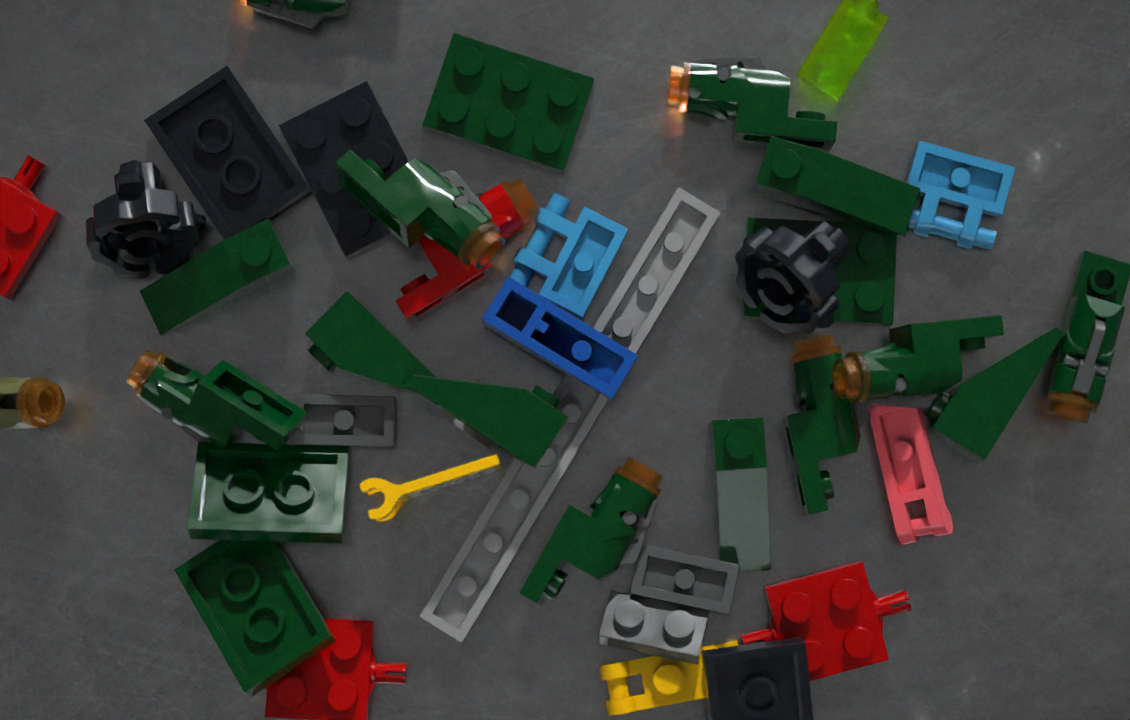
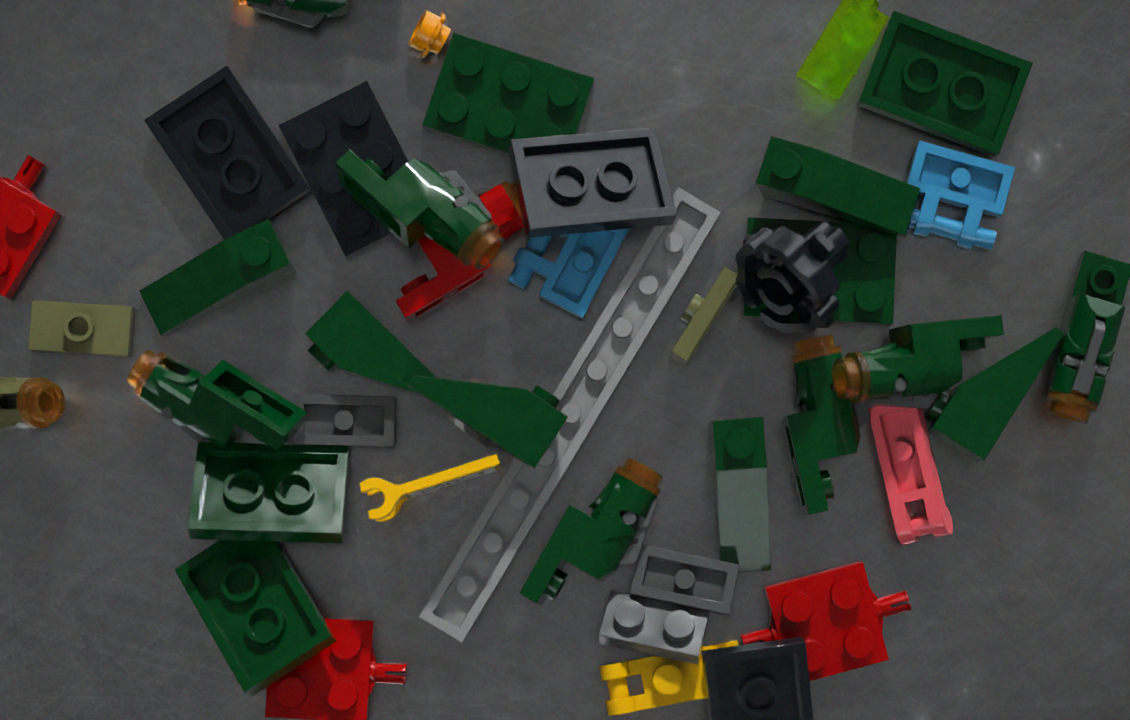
black piece [85,160,206,278] -> none
blue slope [481,276,638,400] -> none
dark green plate [667,56,837,150] -> none
none -> olive plate [28,300,135,357]
none -> light orange plate [408,10,451,58]
none -> black plate [508,127,677,238]
none -> olive plate [670,267,738,365]
none -> dark green plate [857,10,1033,158]

